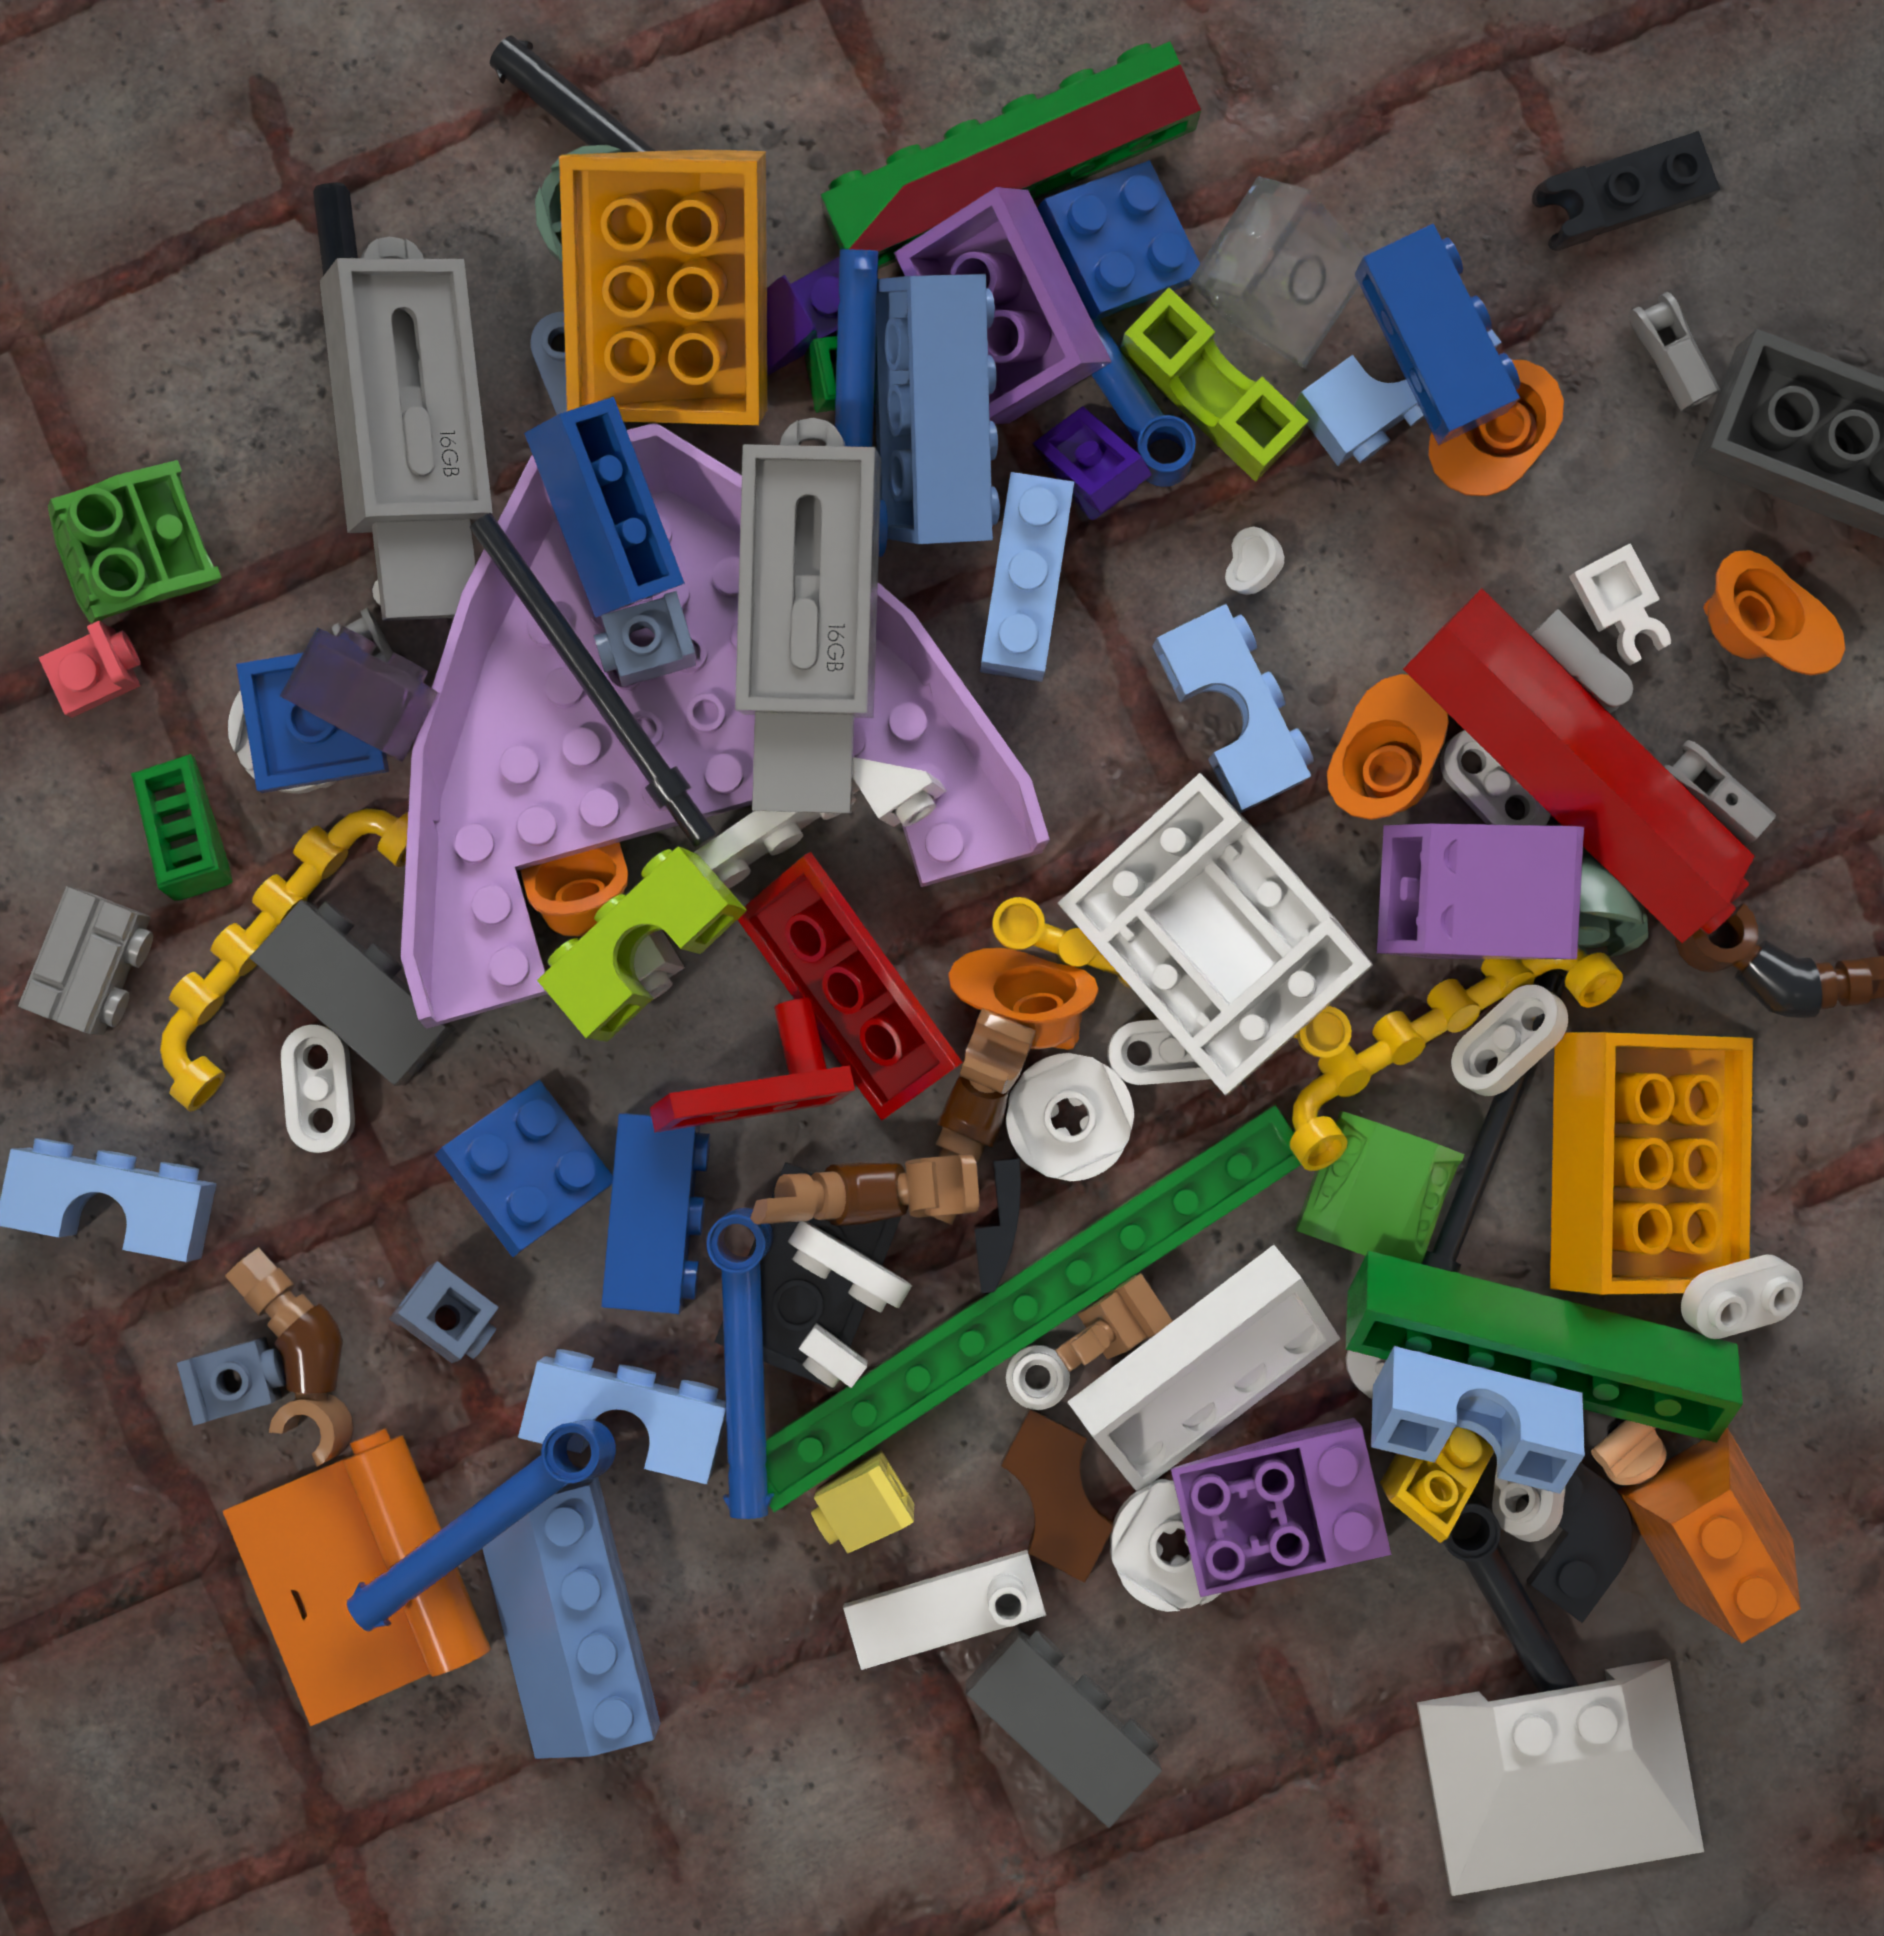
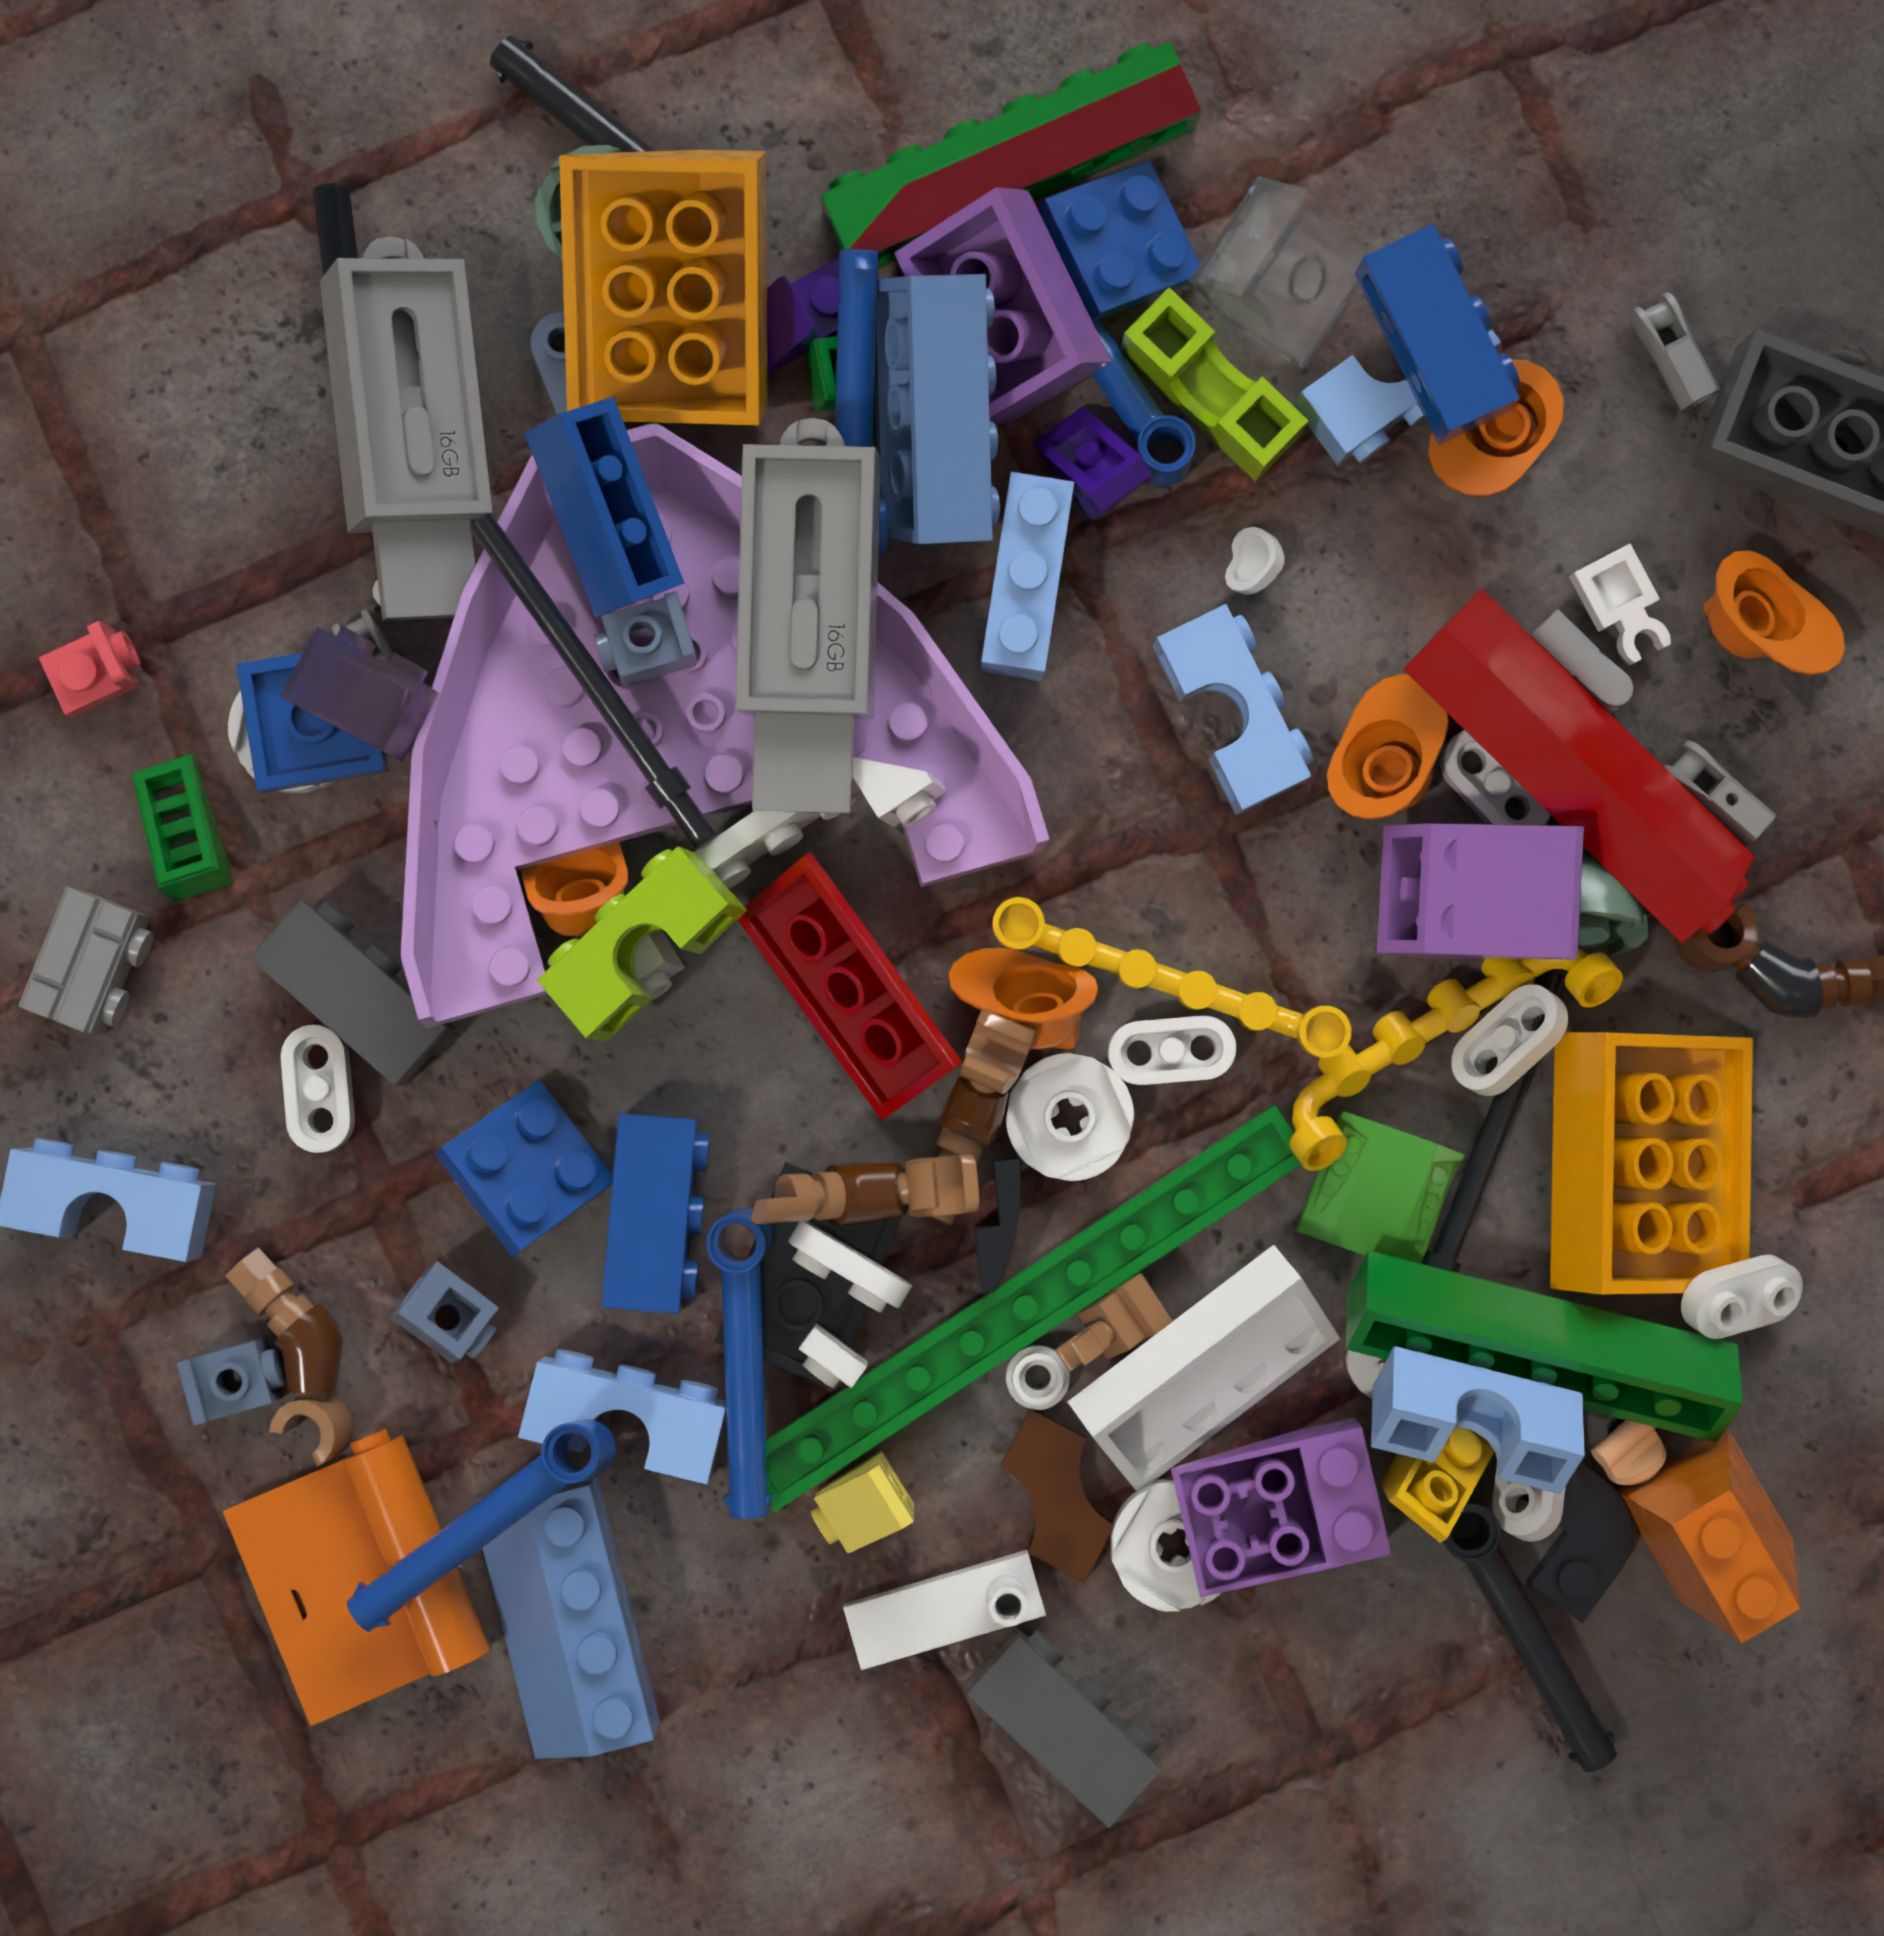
bright green slope [48,460,222,624] -> none
yellow bar [160,808,408,1112] -> none
red piece [650,998,855,1133] -> none
white slope [1058,773,1373,1095] -> none
white slope [1416,1659,1704,1896] -> none
black plate [1532,131,1720,251] -> none

